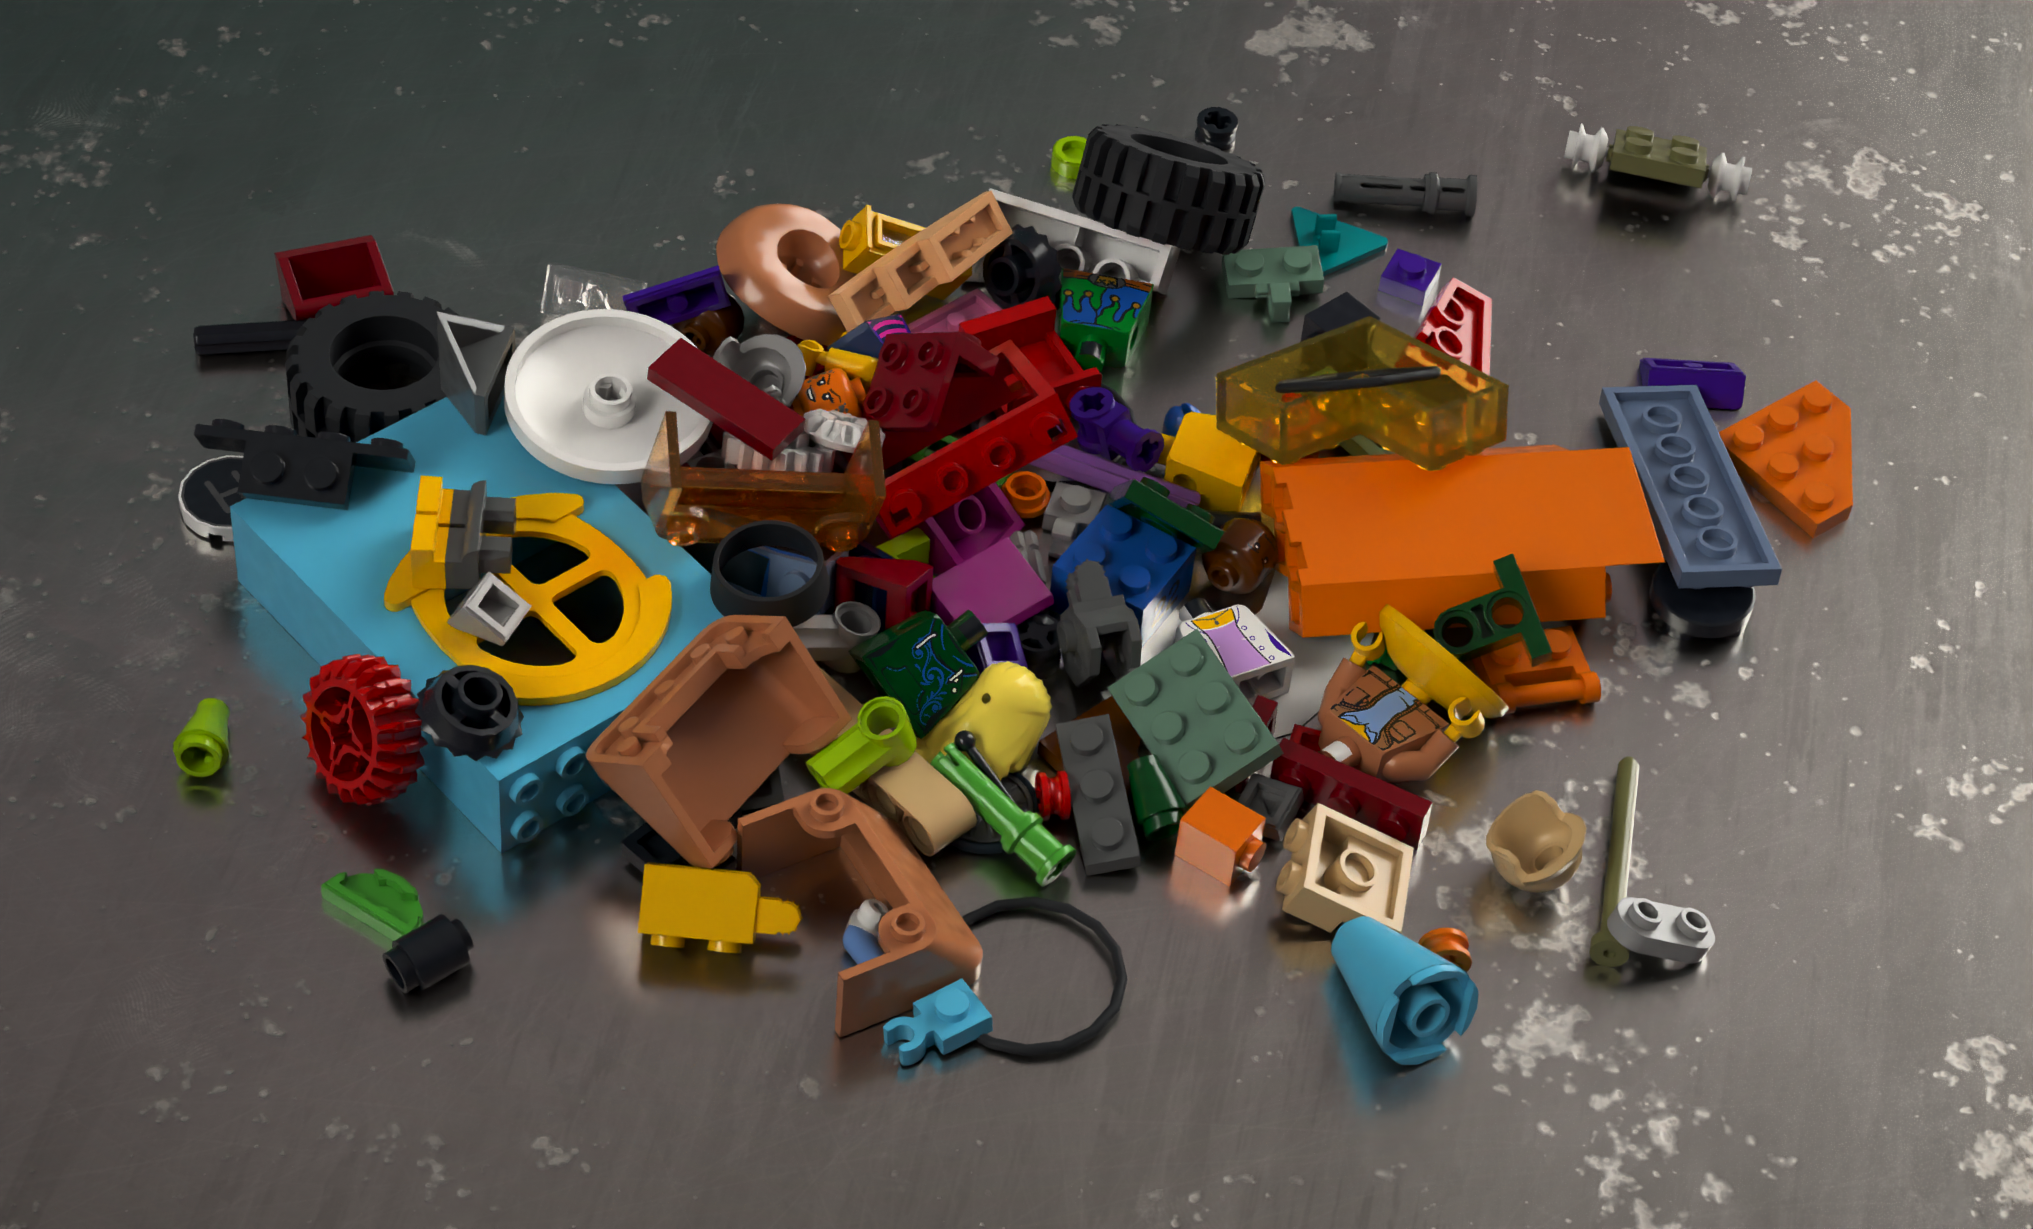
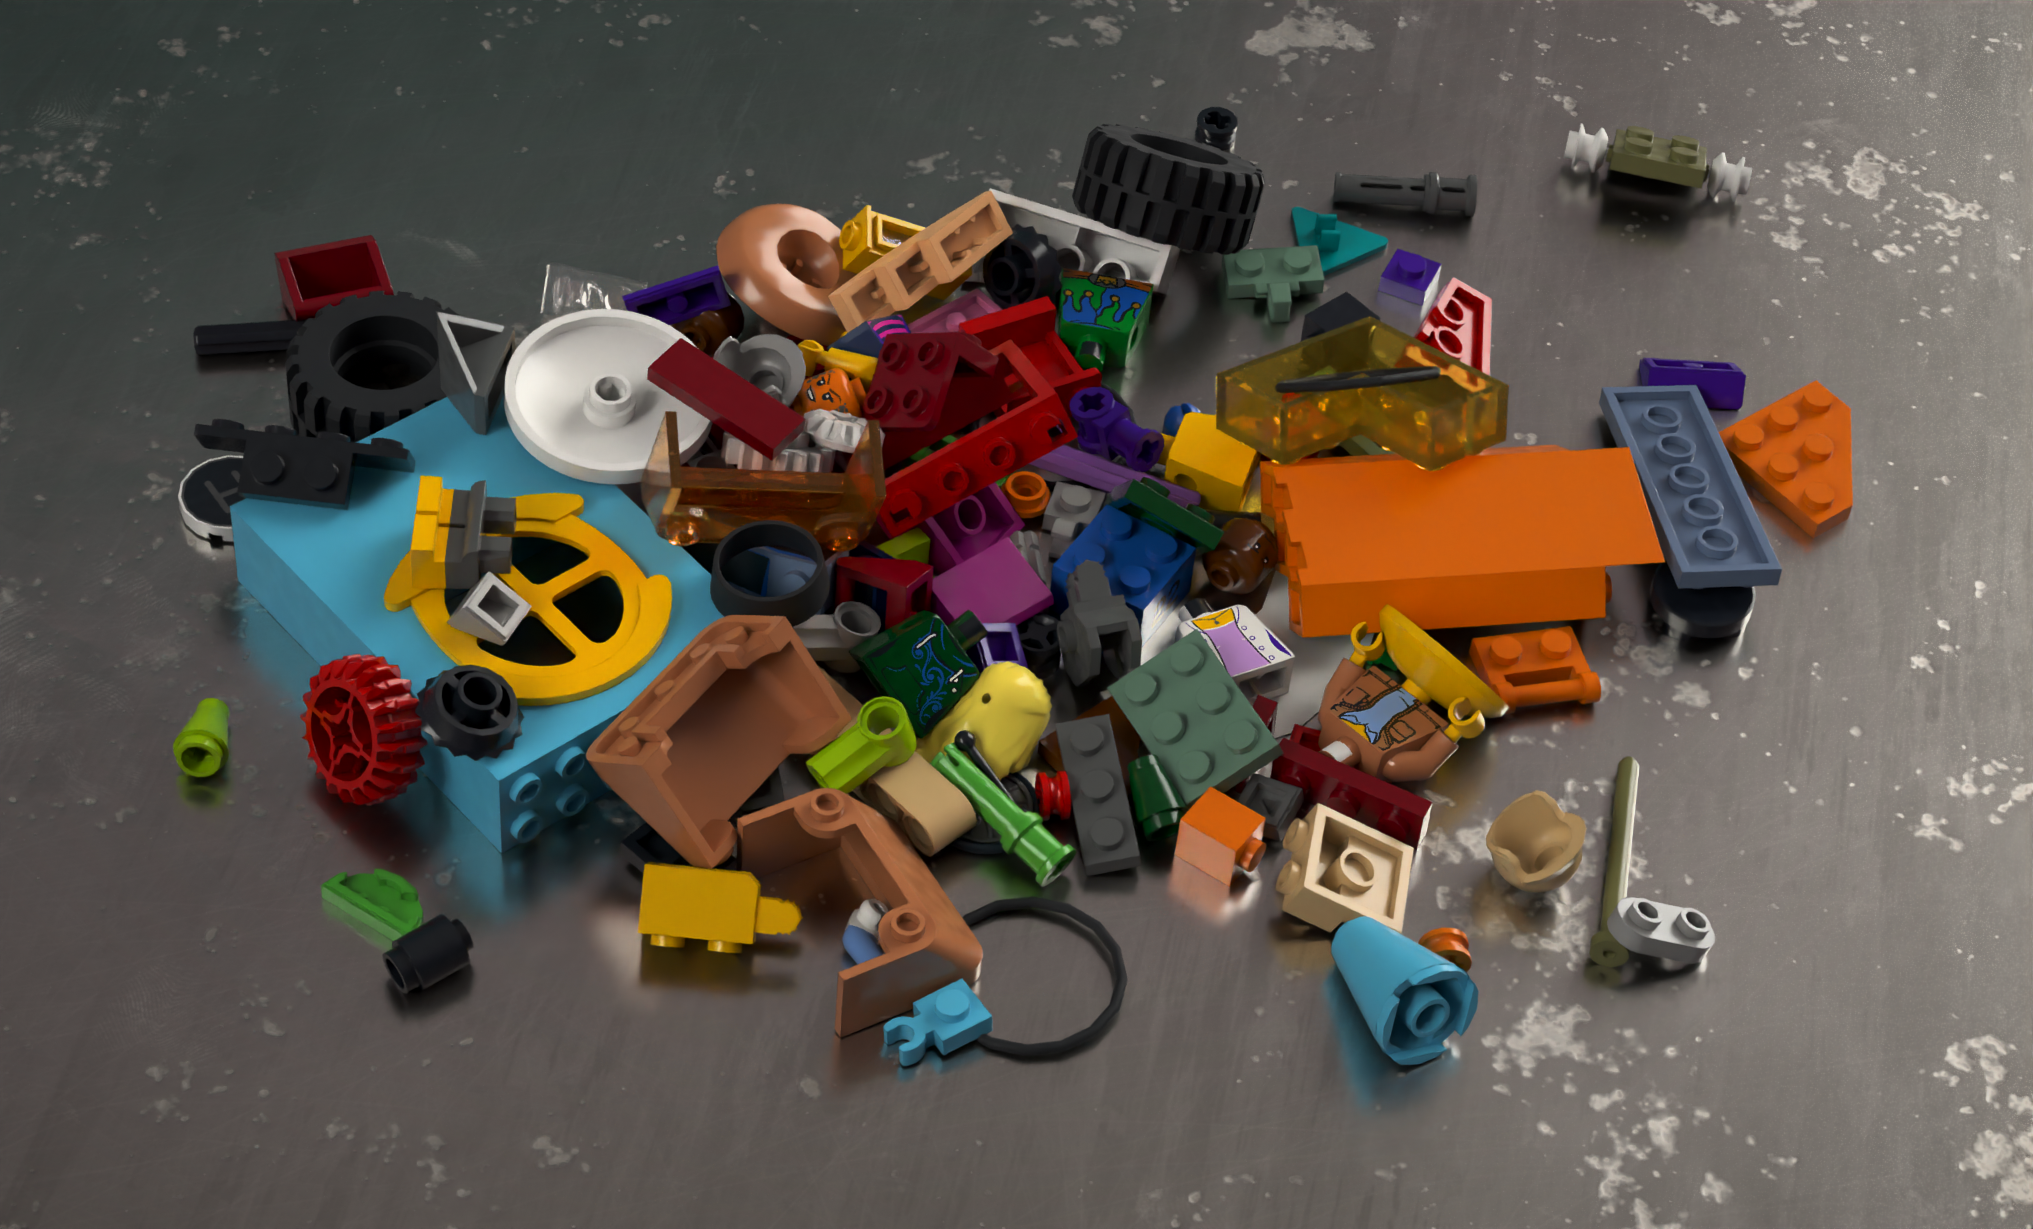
lime tile [1051,136,1087,179] -> none
dark green tile [1433,554,1552,667] -> none

